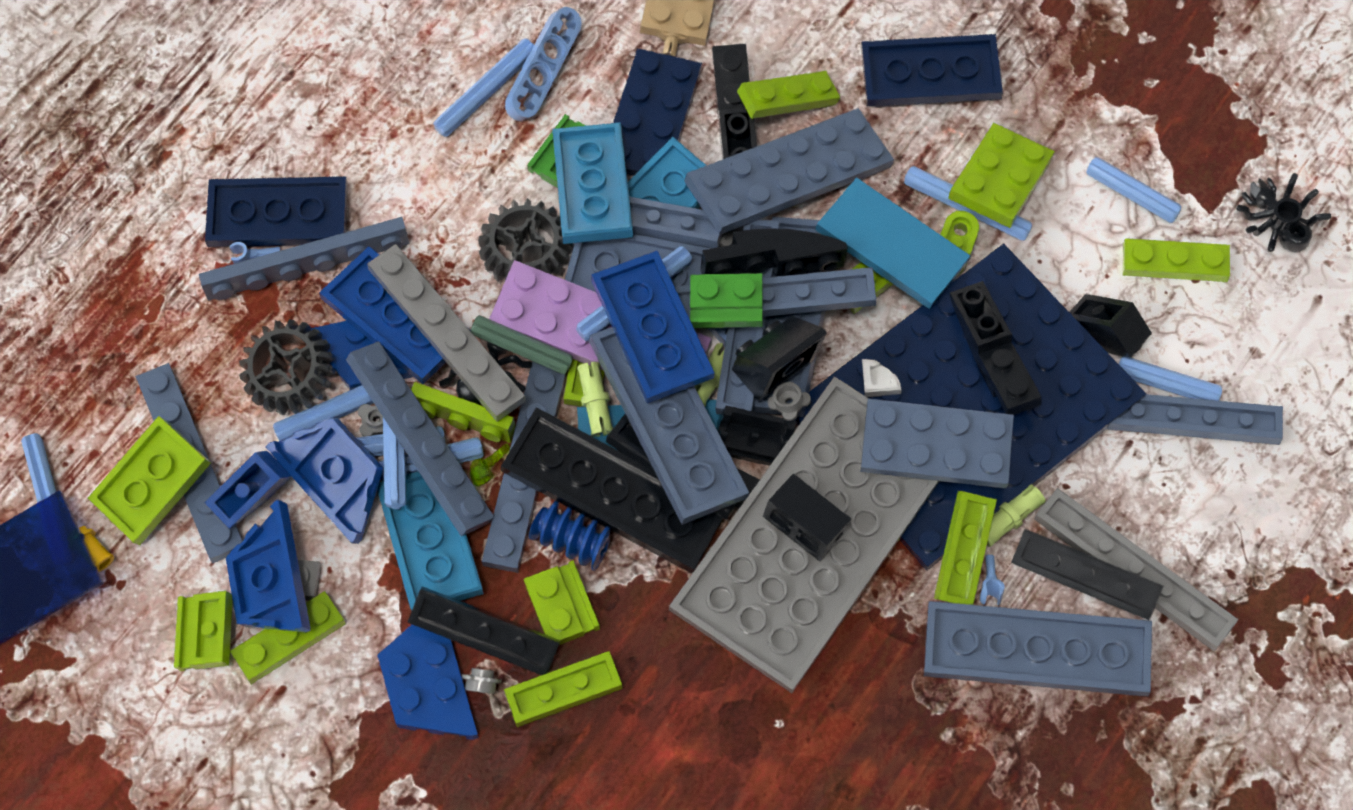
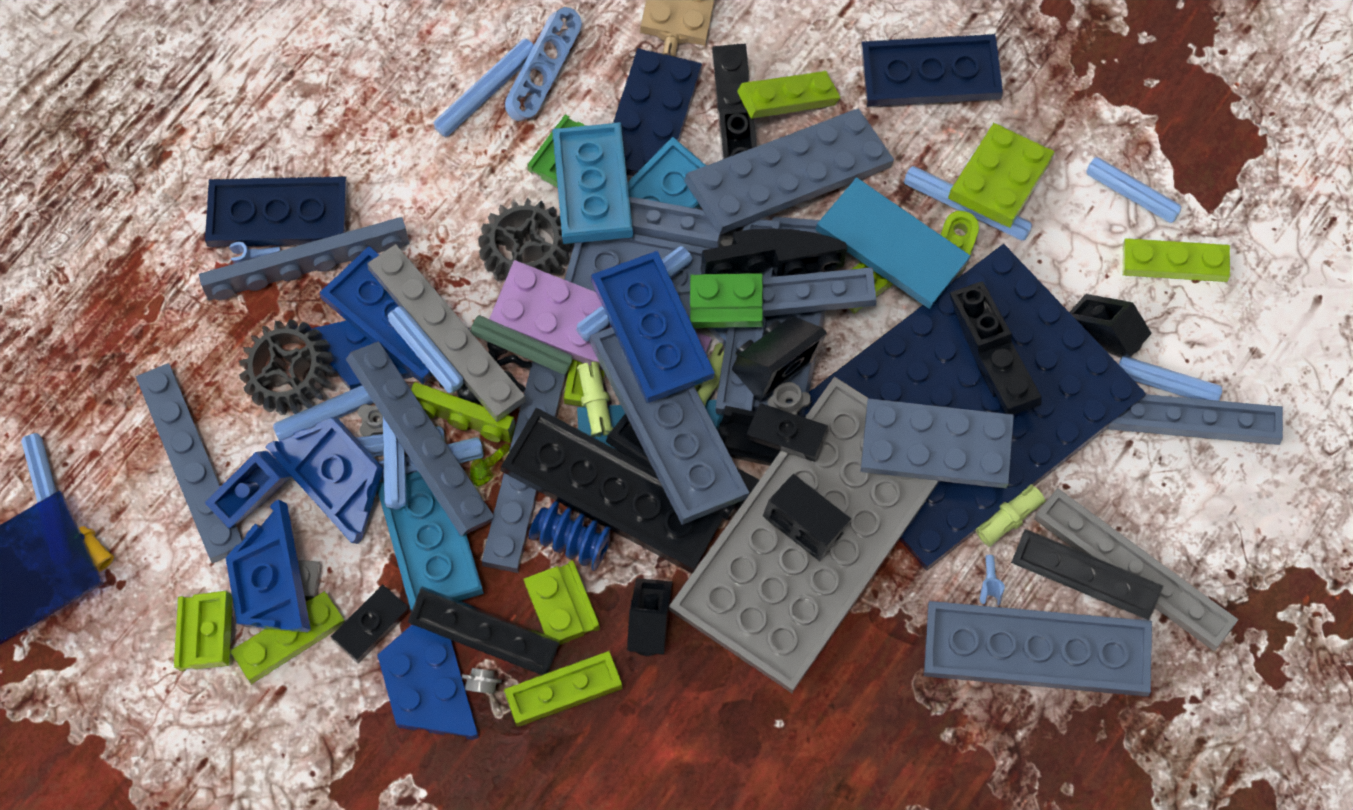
lime plate [88,416,211,546] -> none
white tile [862,359,901,397] -> none
lime plate [934,491,997,605] -> none
black animal [1236,173,1331,252] -> none
none -> black plate [330,584,410,664]
none -> light blue axle [388,306,464,393]
none -> black slope [627,578,673,656]
none -> black plate [746,403,829,462]

